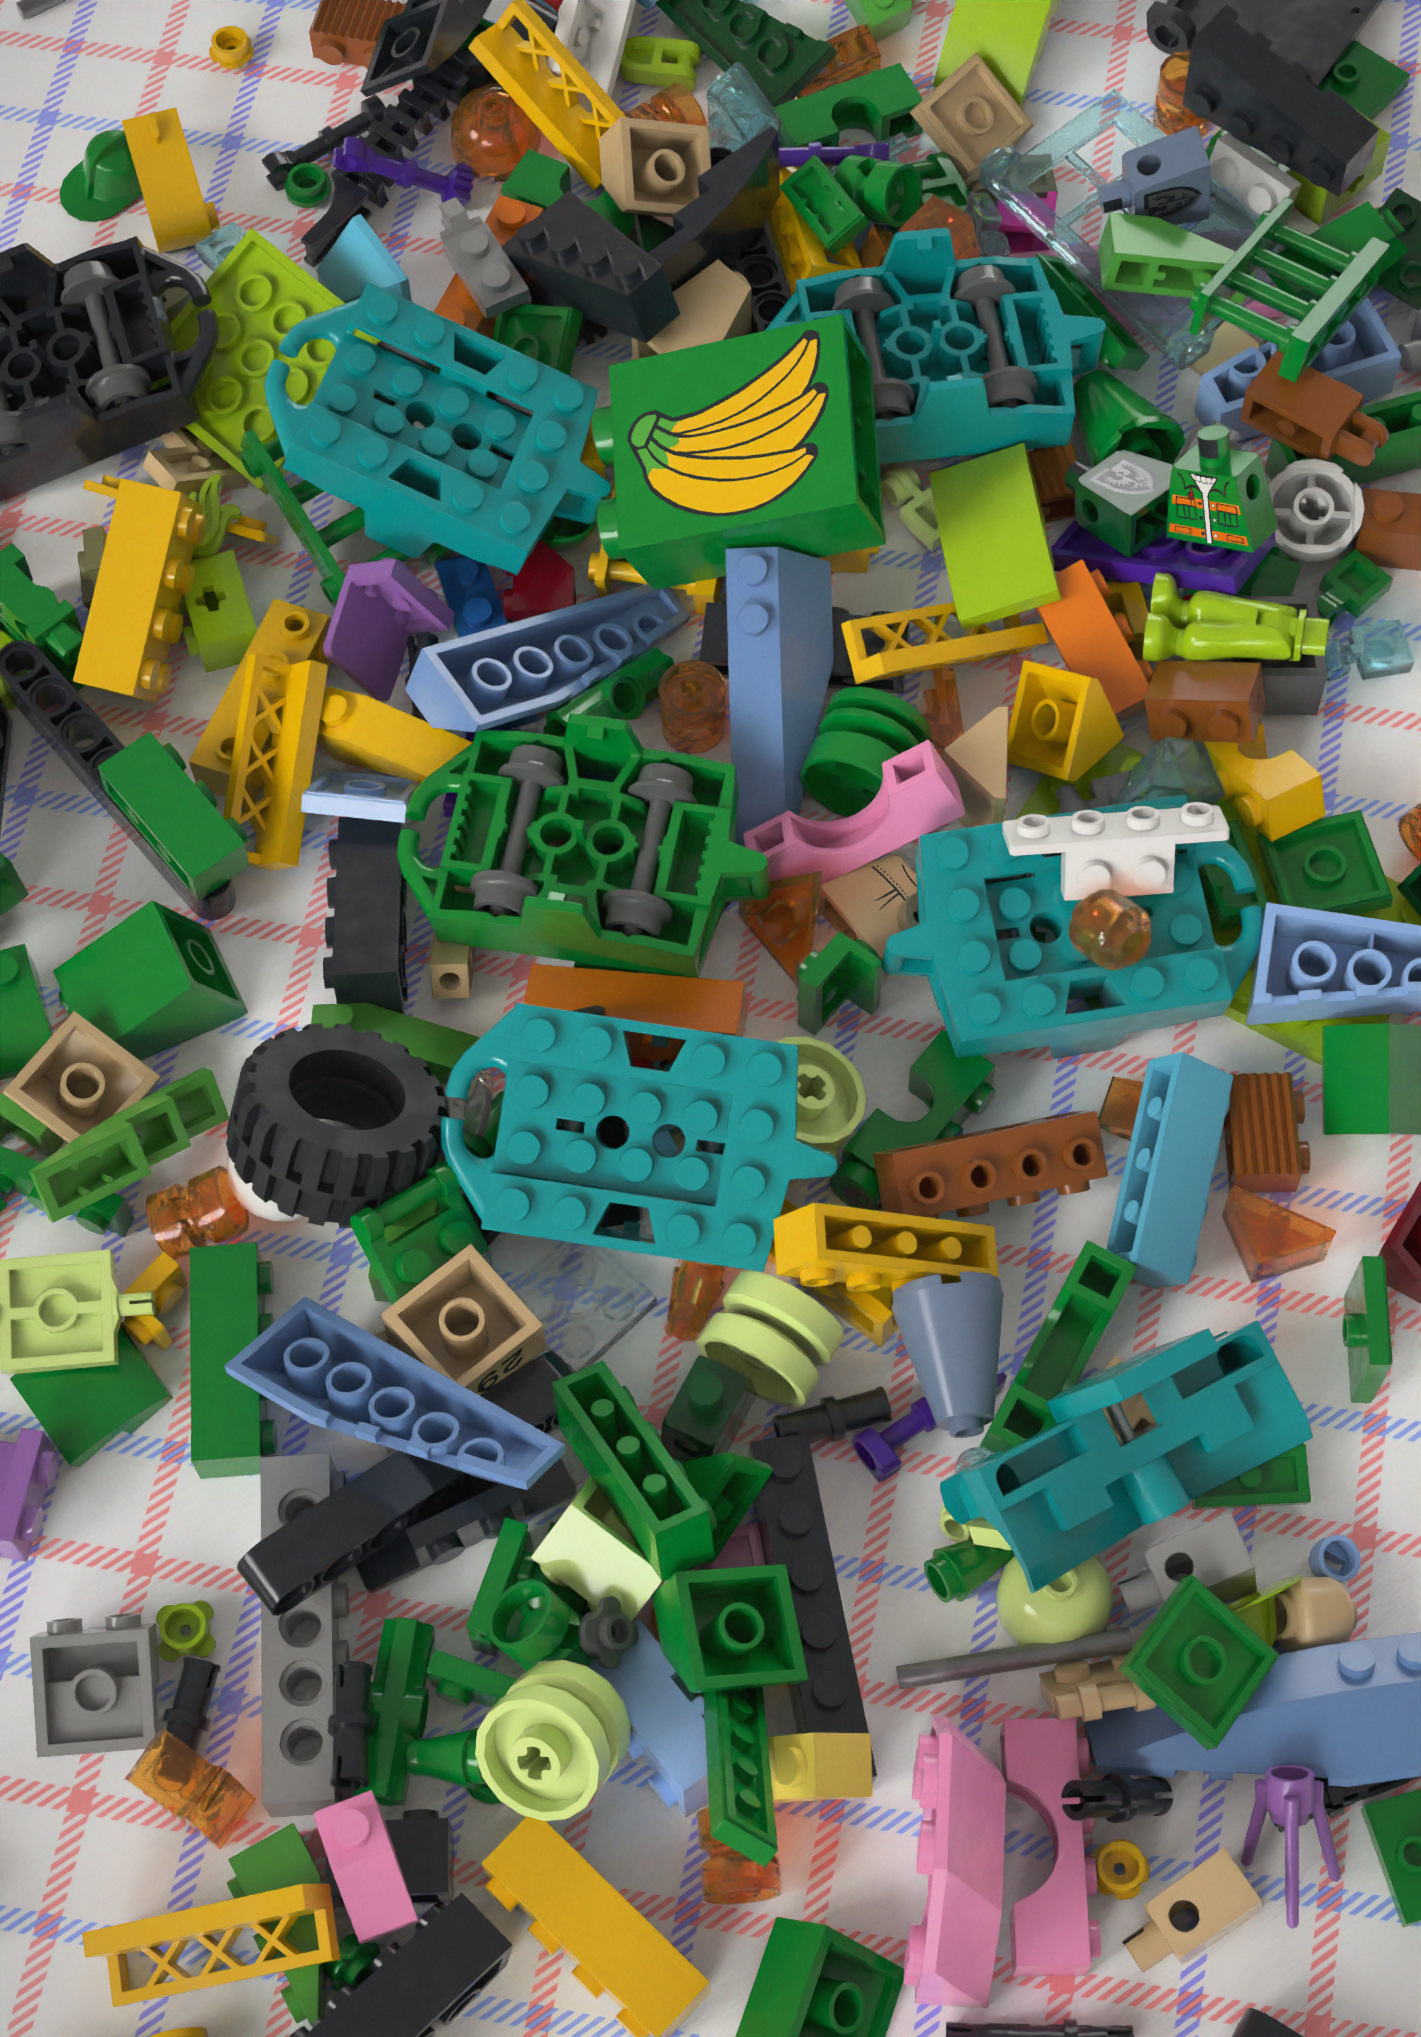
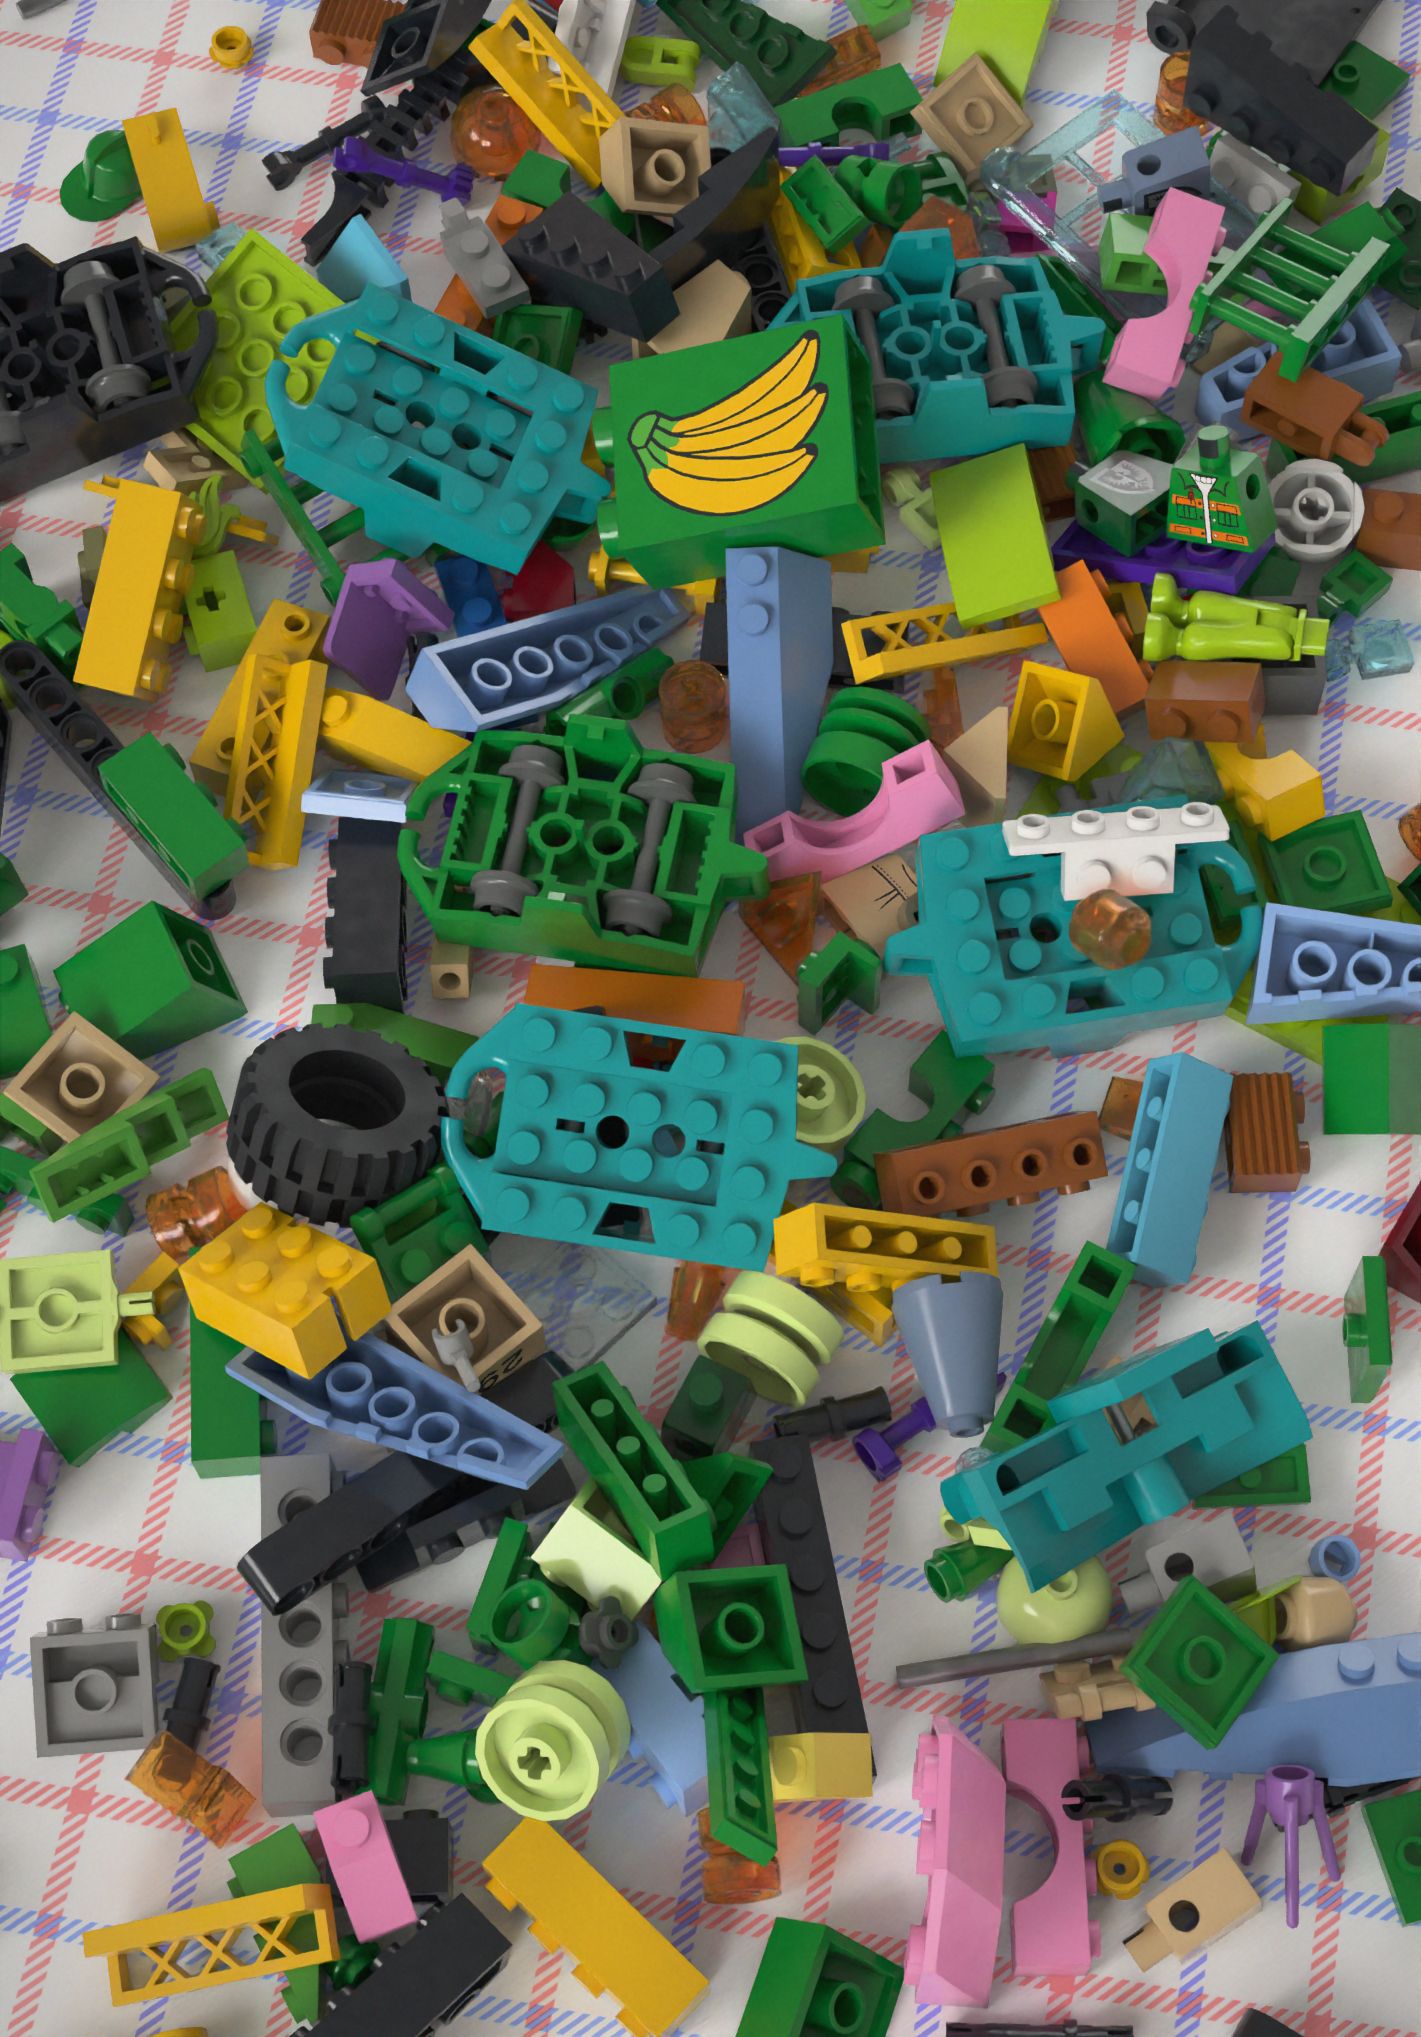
green plate [285,163,332,208] -> none
clear orange slope [1221,1185,1337,1284] -> none
none -> yellow piece [178,1202,392,1380]
none -> light grey hand [432,1319,481,1393]
none -> bright pink arch [1102,187,1227,402]

